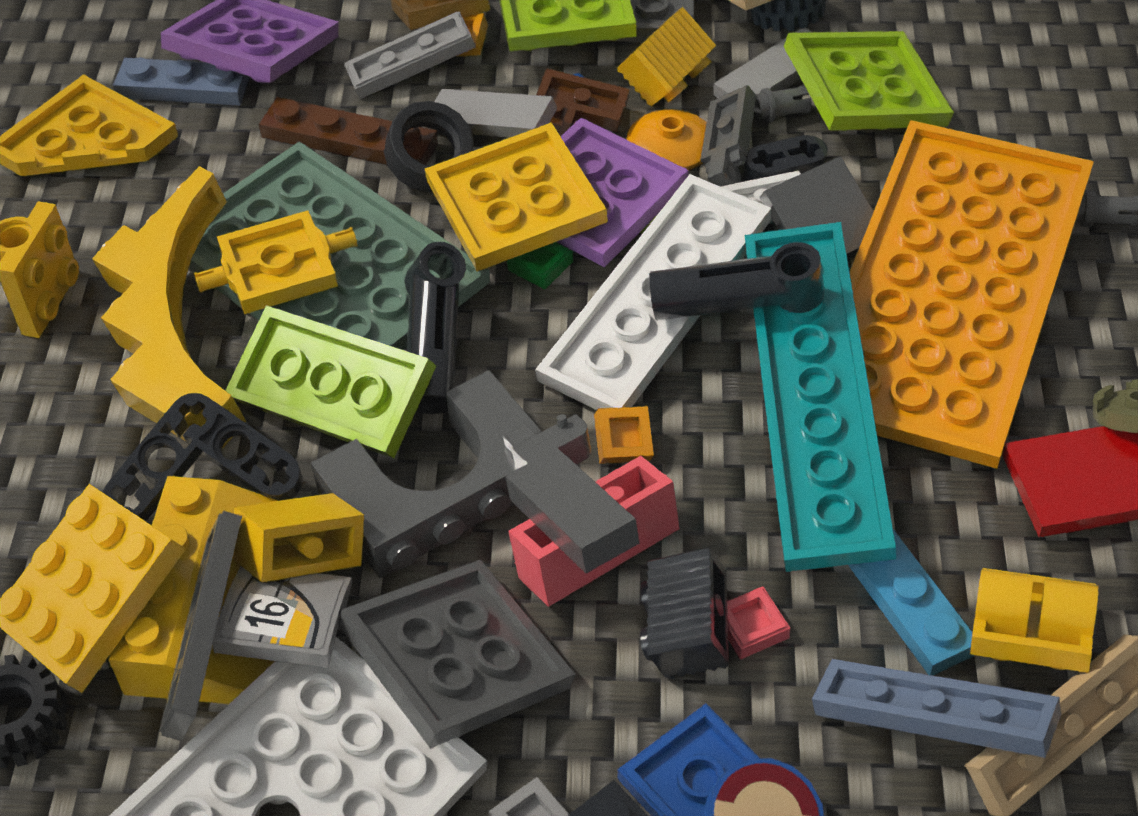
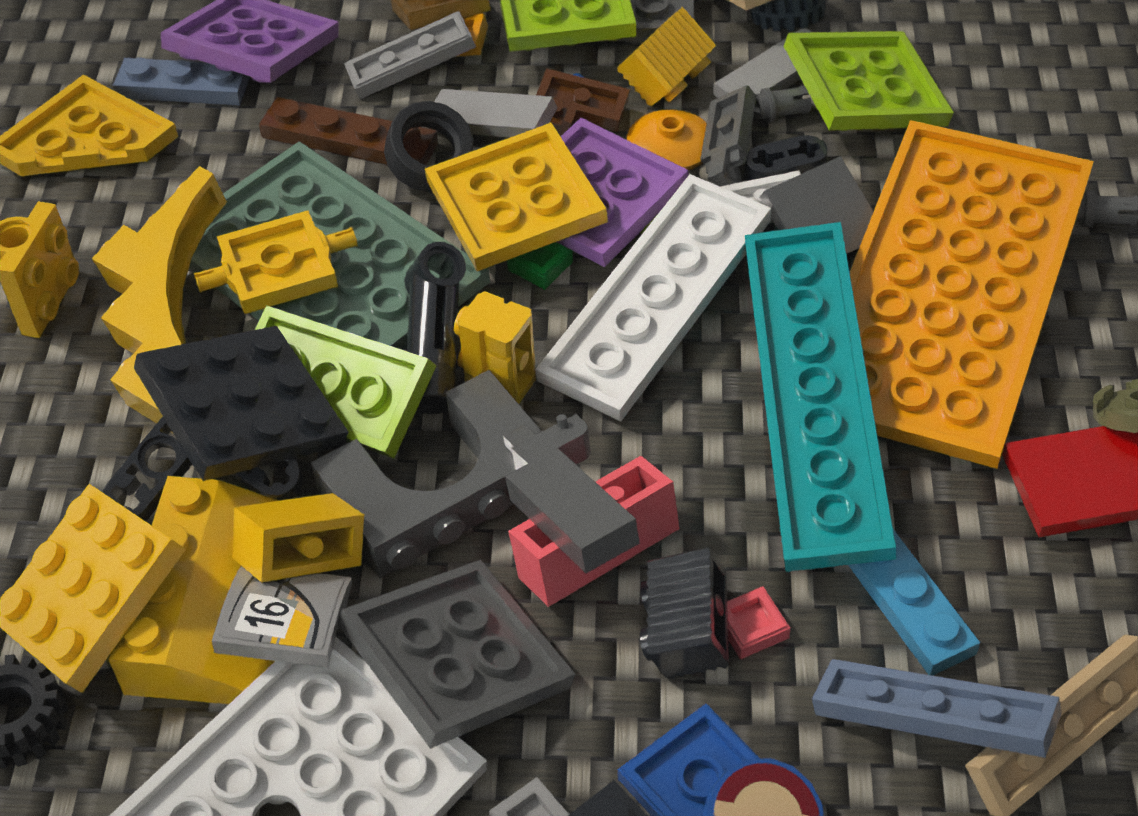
dark grey tile [160,511,242,741] -> none
light orange plate [594,406,654,464] -> none
black piece [649,242,825,321] -> none
yellow plate [970,568,1098,673] -> none
none -> black plate [134,326,348,481]
none -> yellow brick [454,291,536,404]

